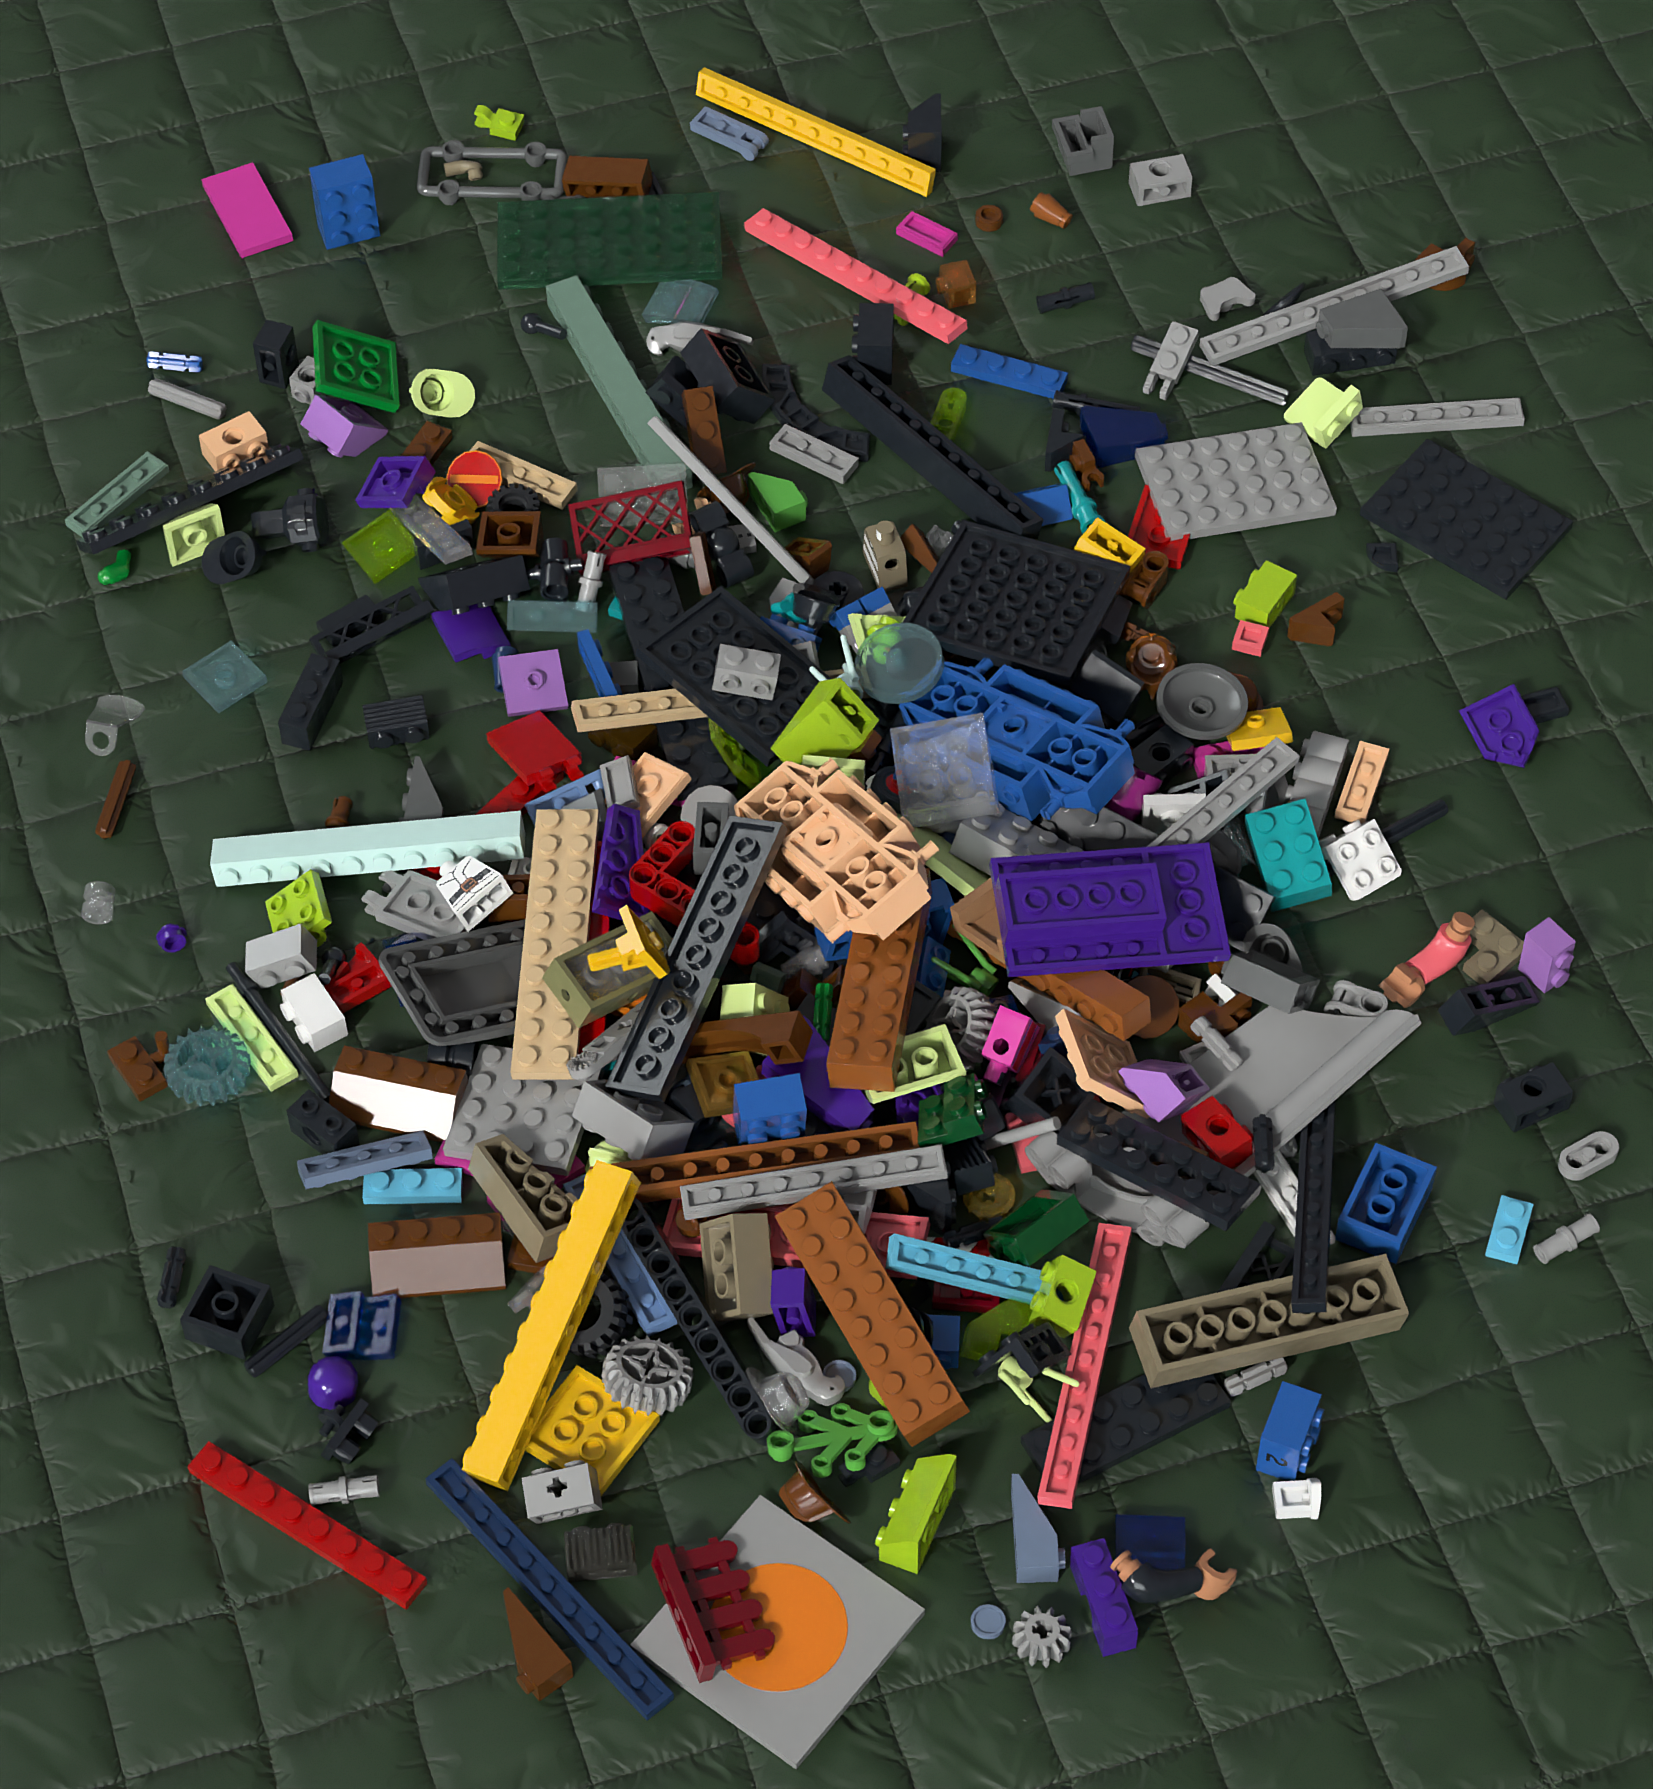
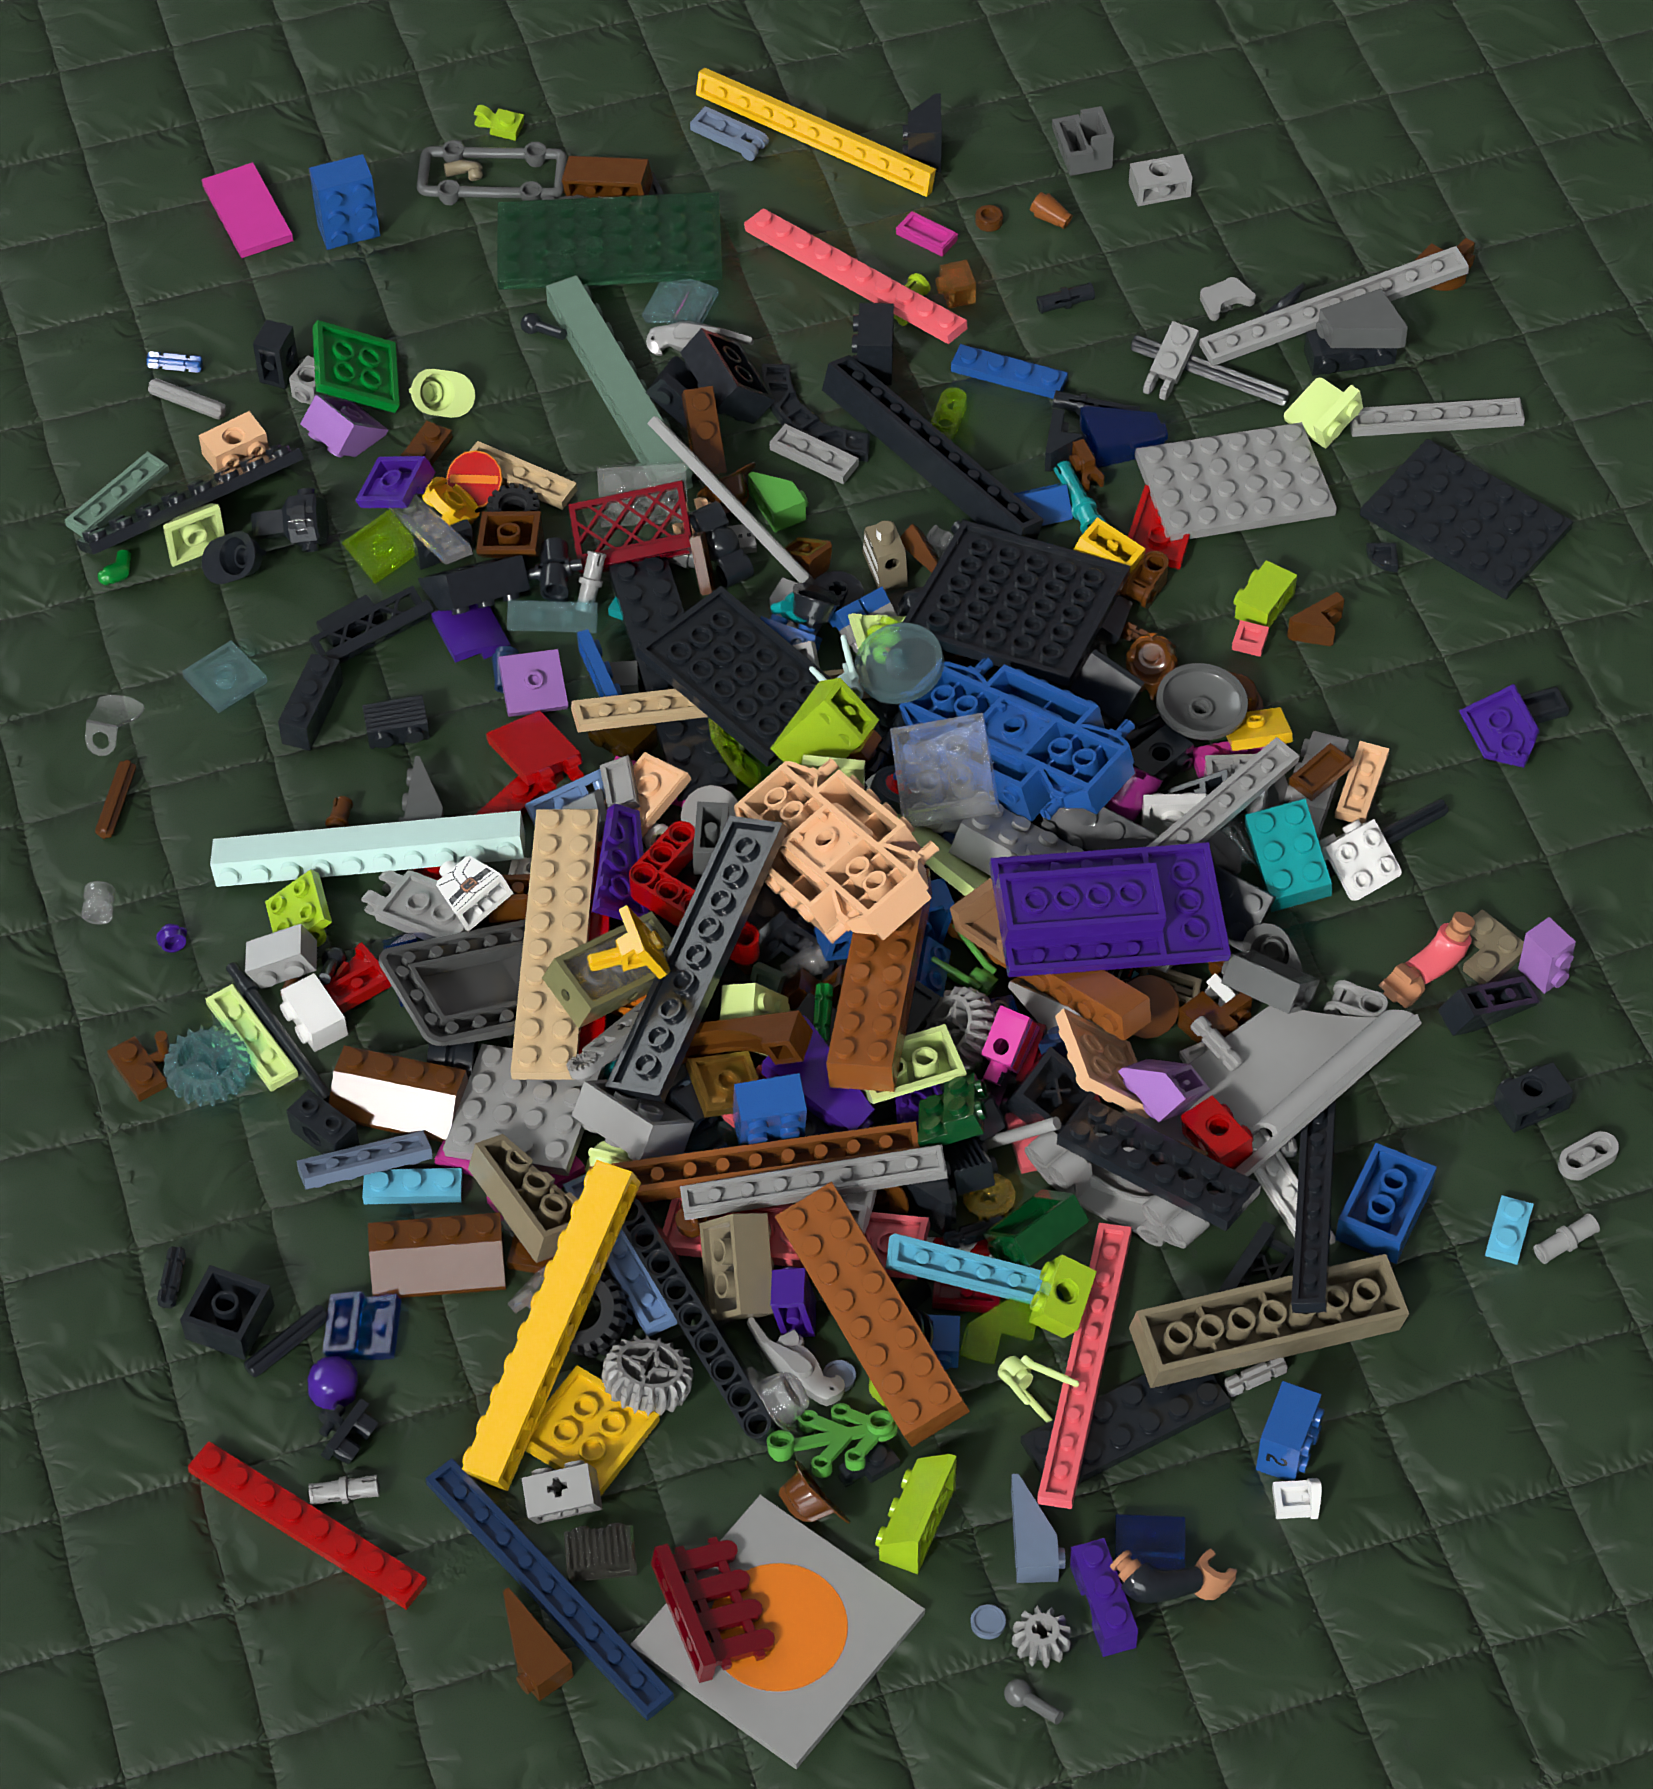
light grey brick [712,644,781,700] -> none
black bracket [972,1321,1071,1378] -> none
black axle [1252,1114,1275,1174] -> none
none -> dark grey bar [1004,1679,1064,1725]
none -> reddish brown tile [1289,743,1353,801]

